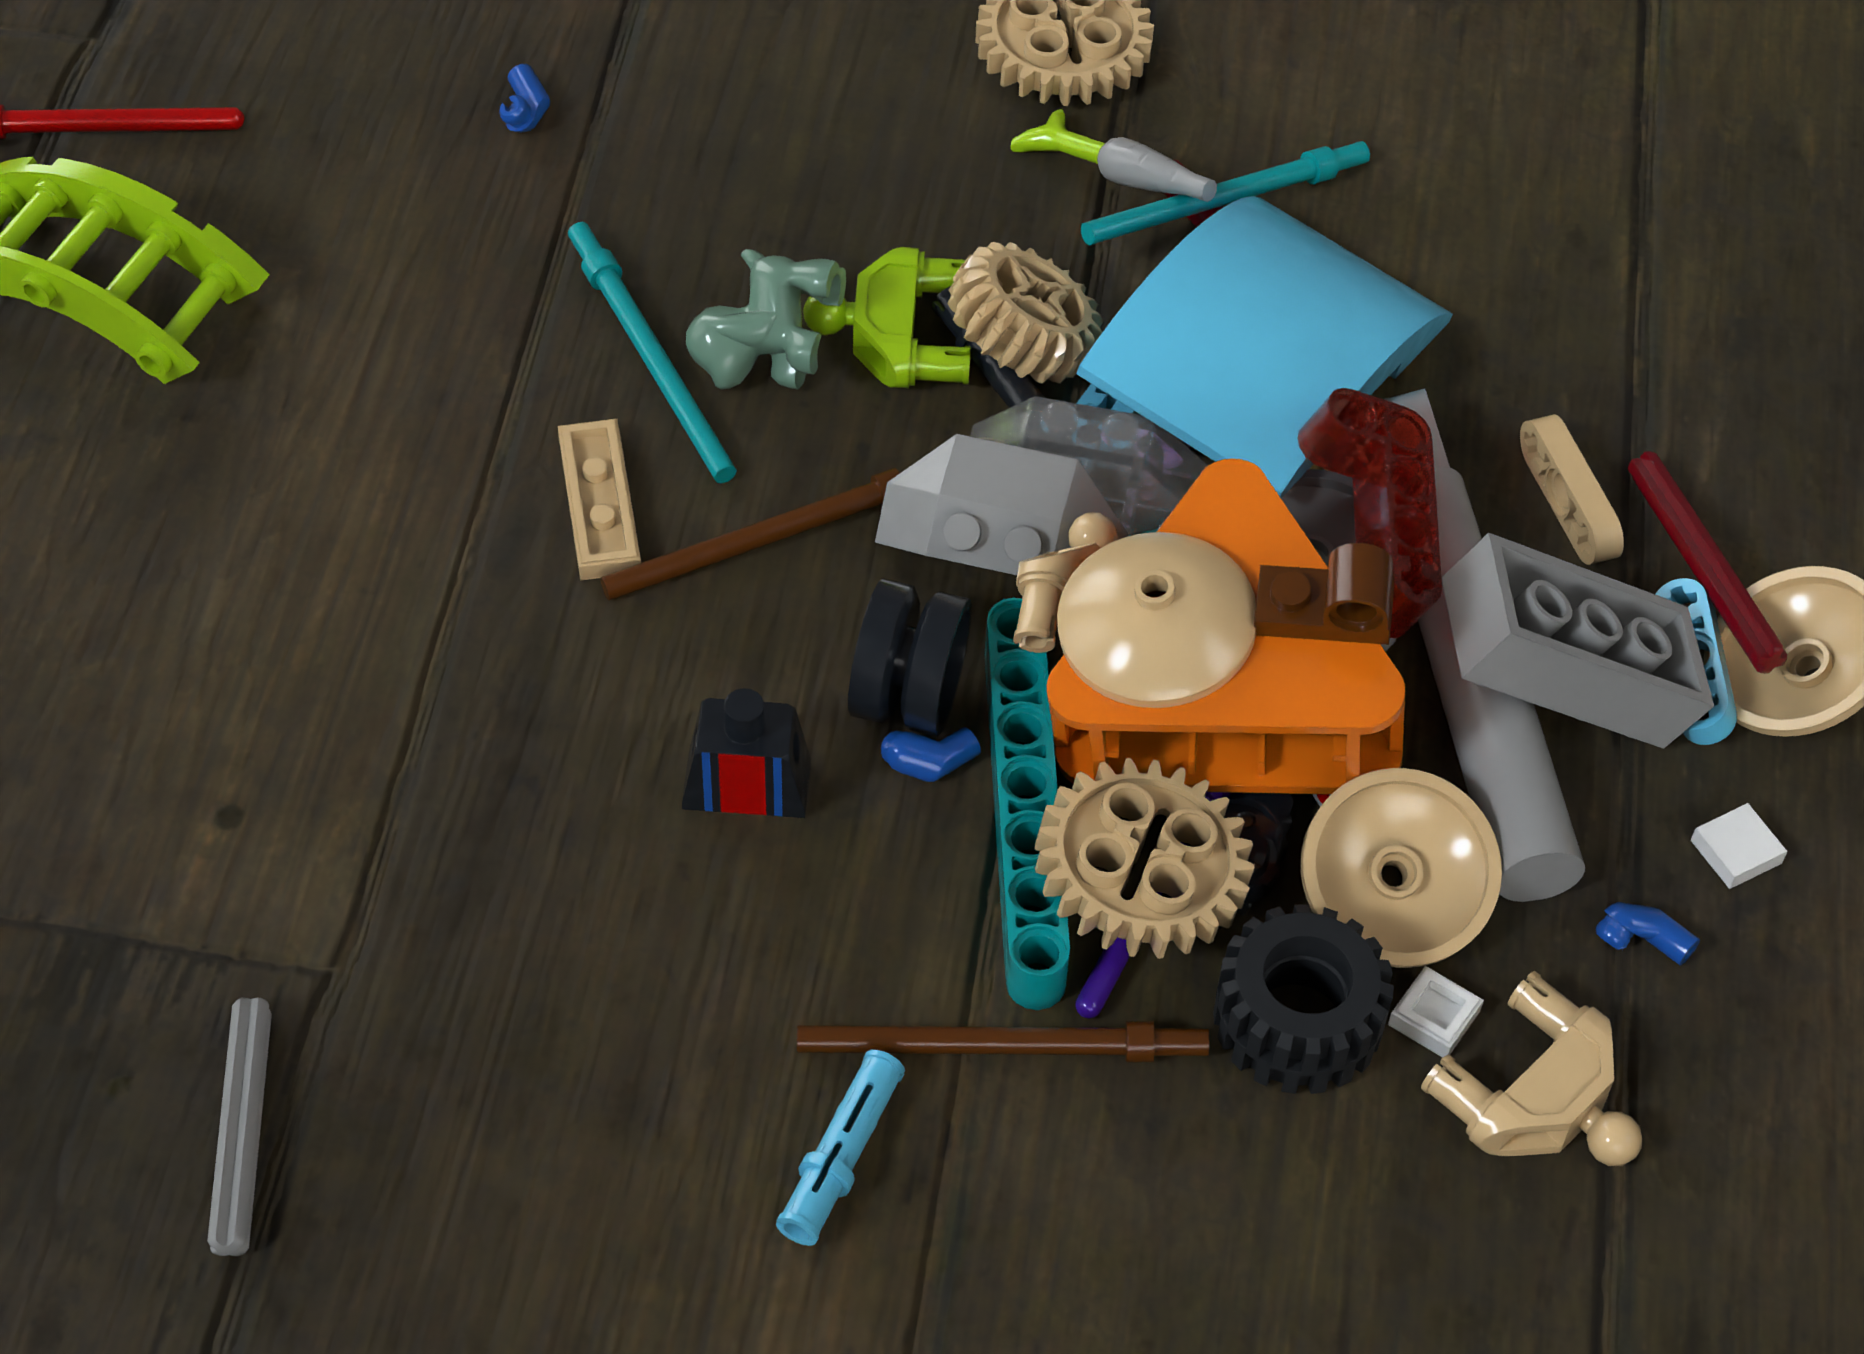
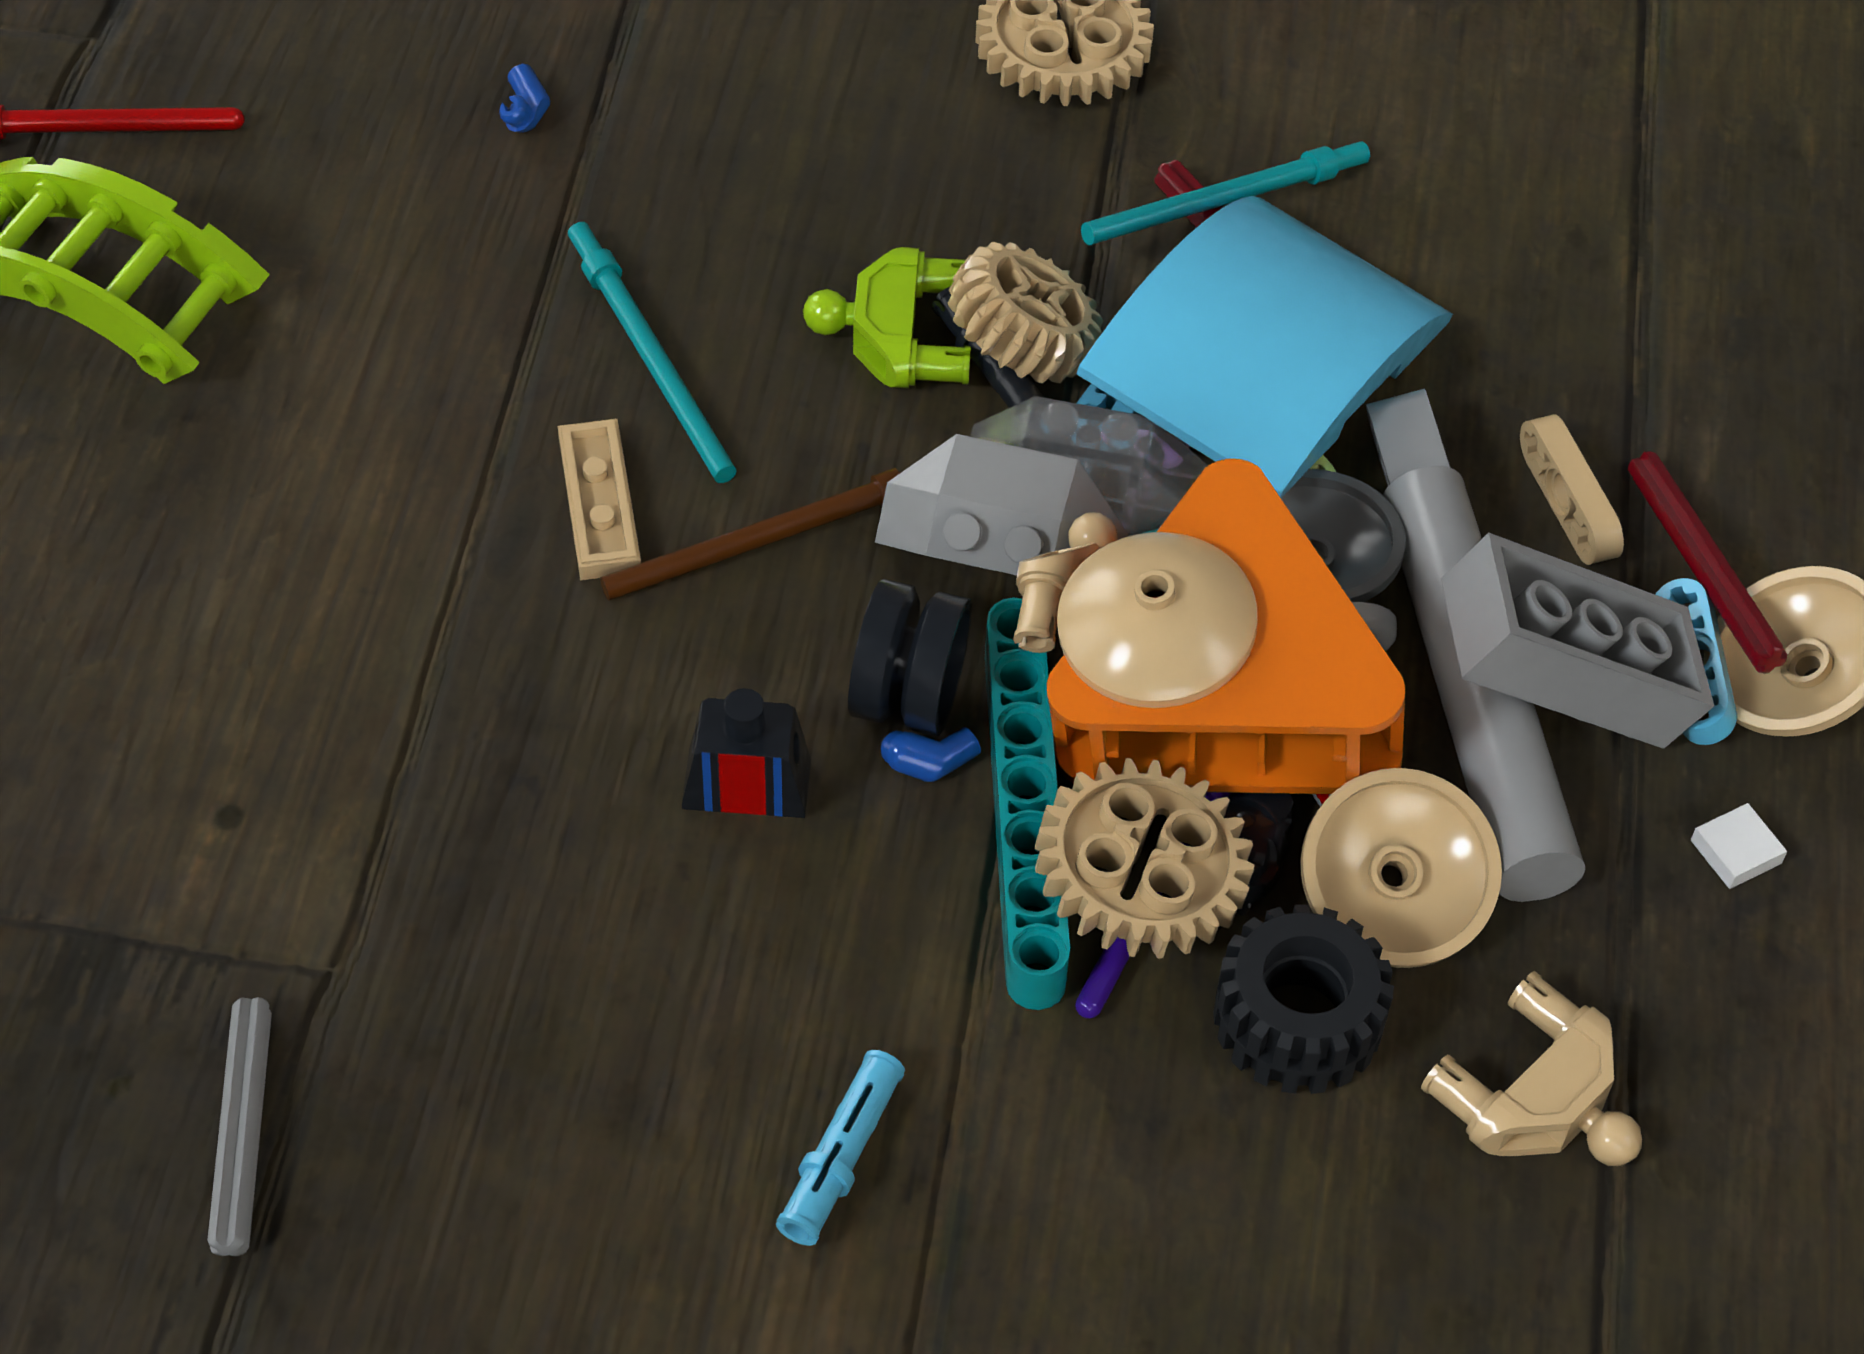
sand green animal [686,249,846,390] -> none
reddish brown bar [797,1021,1209,1063] -> none
light grey piece [1010,109,1217,202] -> none
reddish brown plate [1254,543,1395,645] -> none
clear red beam [1297,388,1442,638] -> none
white tile [1388,966,1484,1058] -> none
blue arm [1596,902,1700,966] -> none

